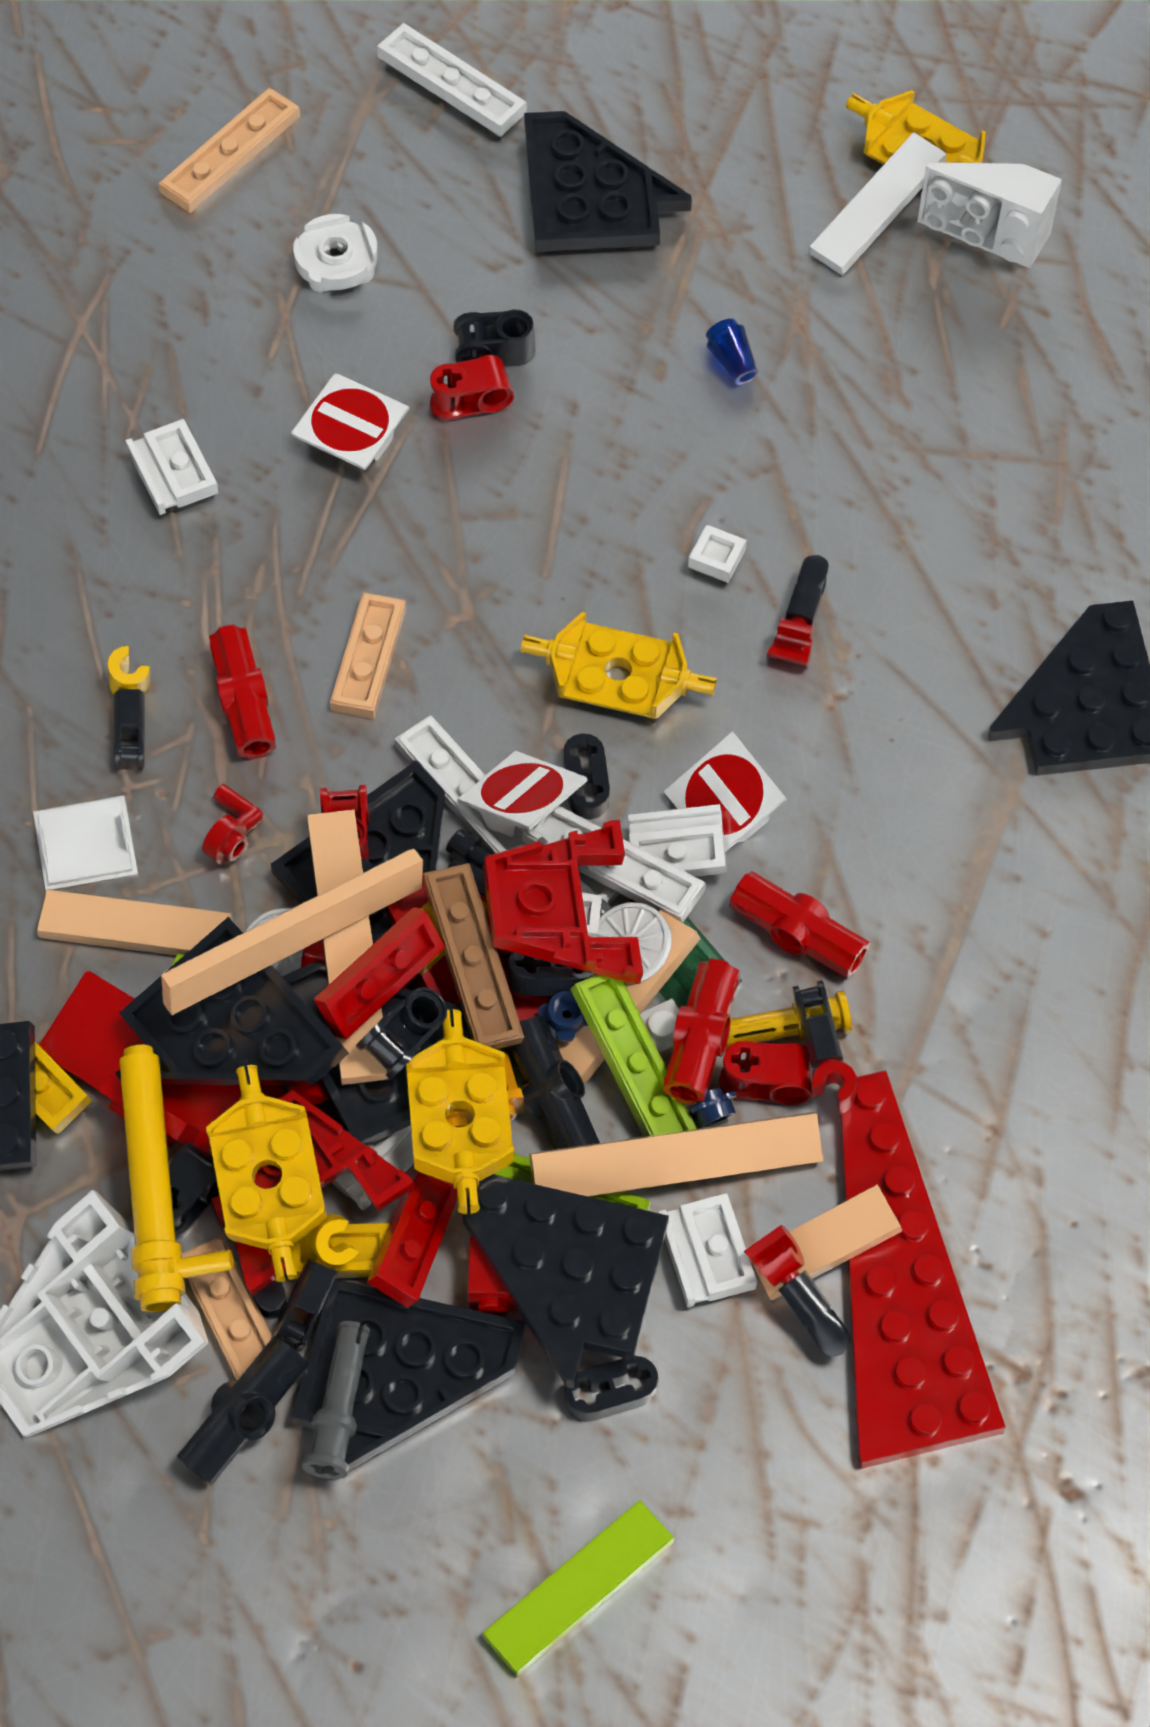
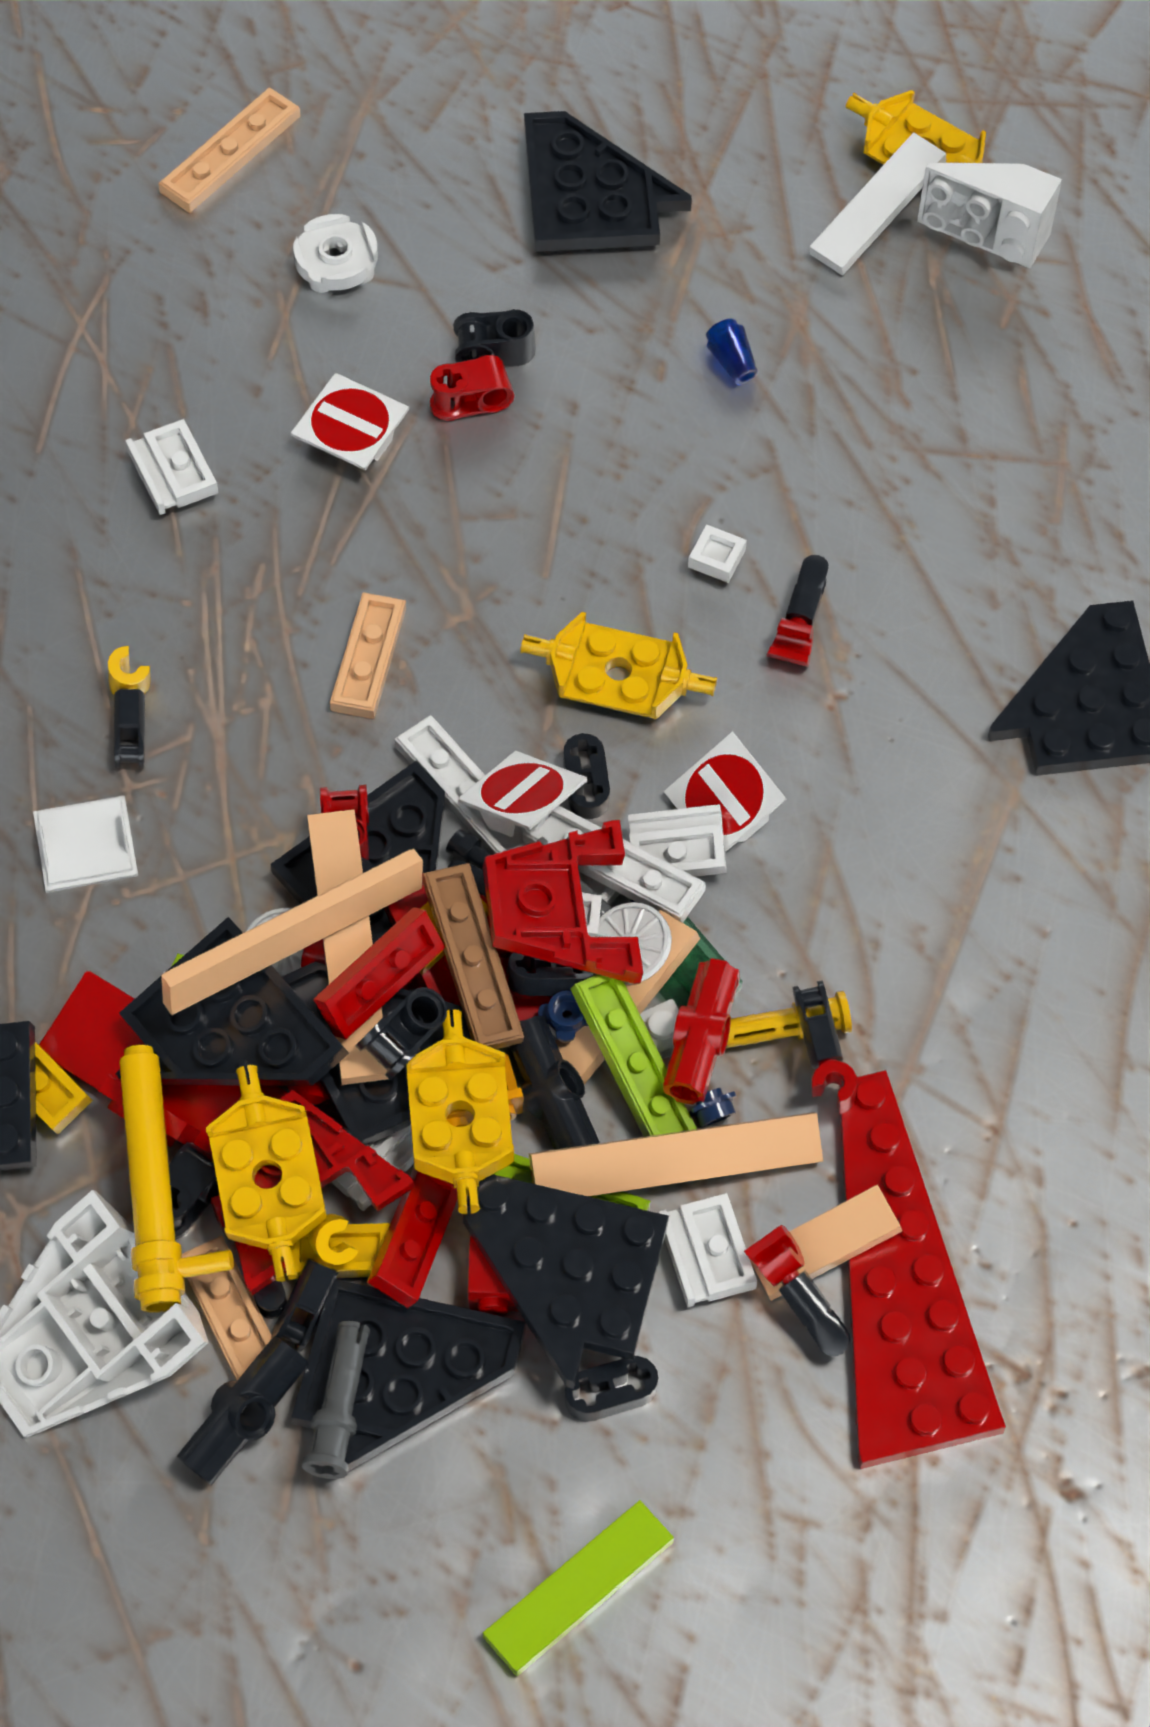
light nougat tile [37,890,233,956] -> none
red plate [202,784,264,864] -> none
red piece [209,624,276,760] -> none
white plate [377,23,527,137] -> none
red piece [719,1040,812,1106] -> none
red piece [729,871,870,978] -> none

